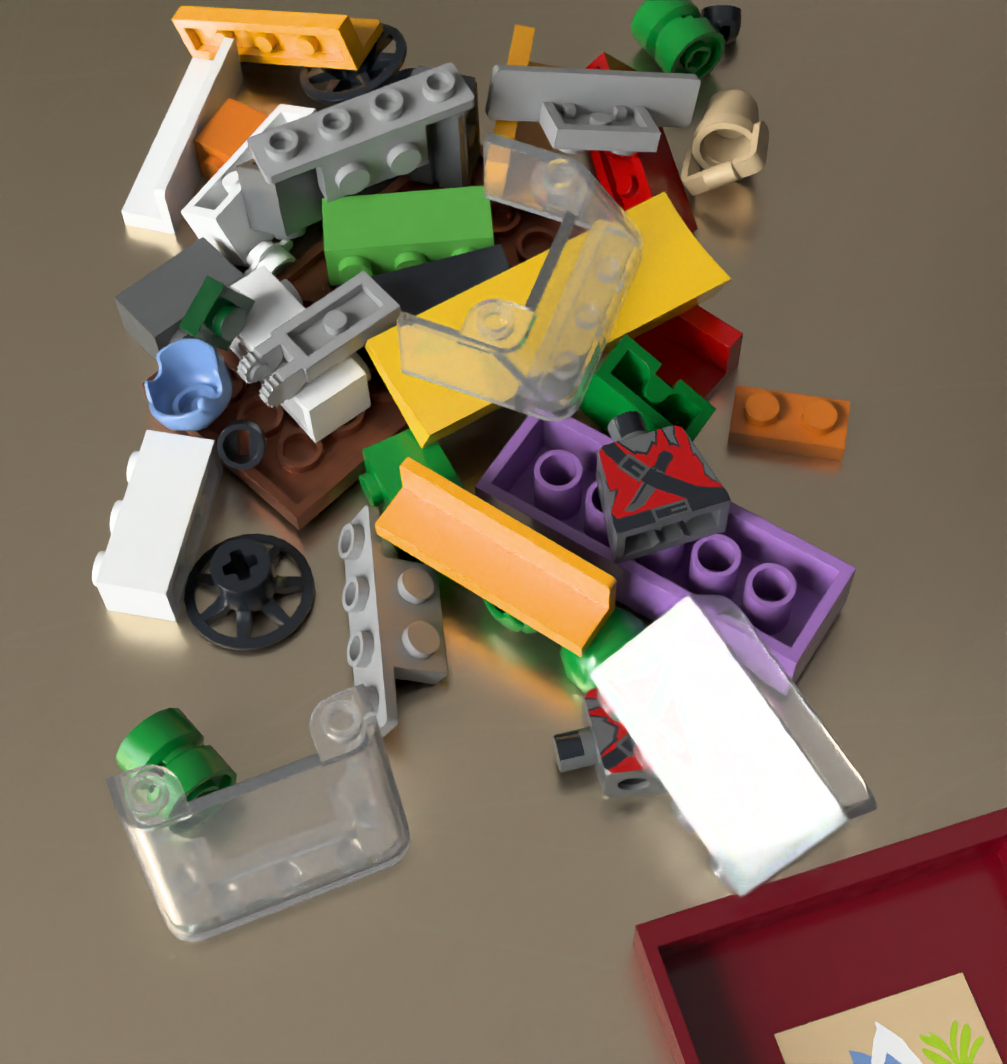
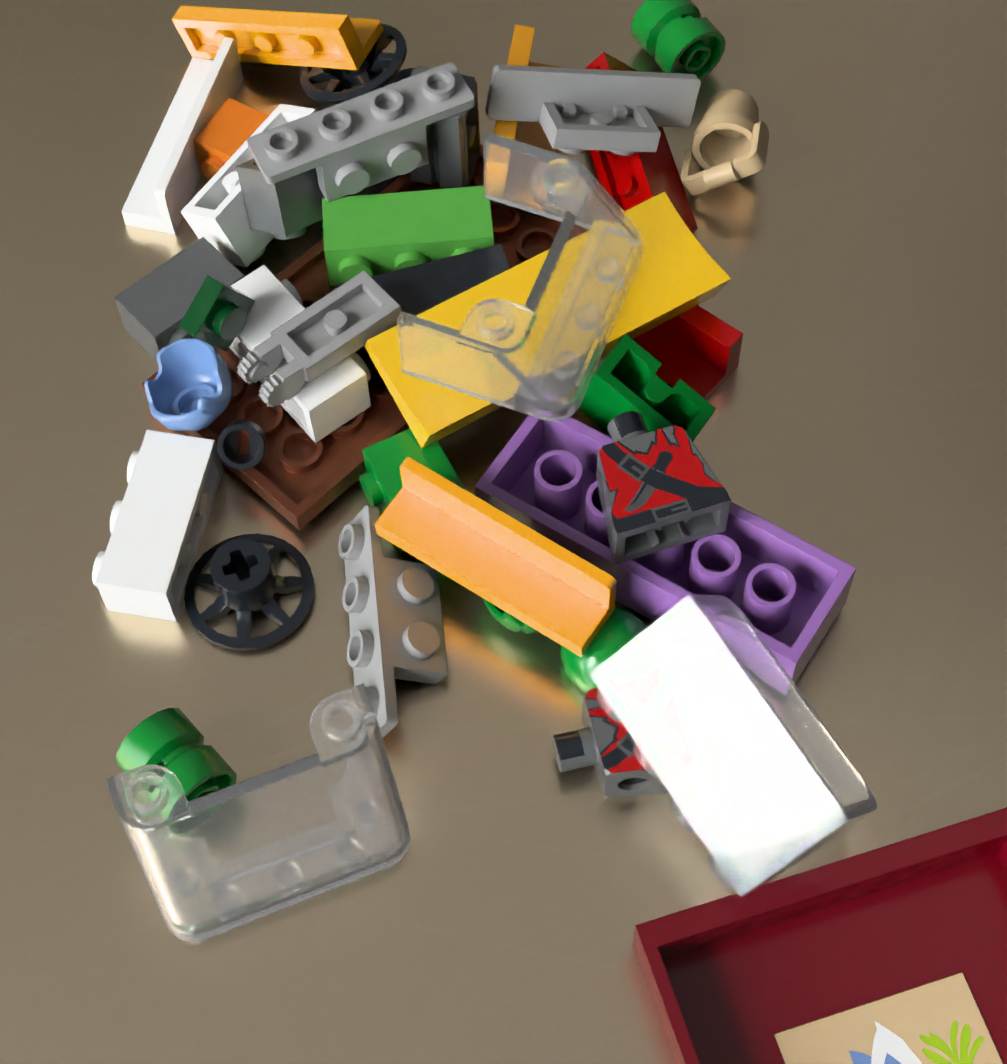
white plate [243,239,296,277] -> none
black hinge [701,5,741,45] -> none
orange plate [727,385,850,461] -> none

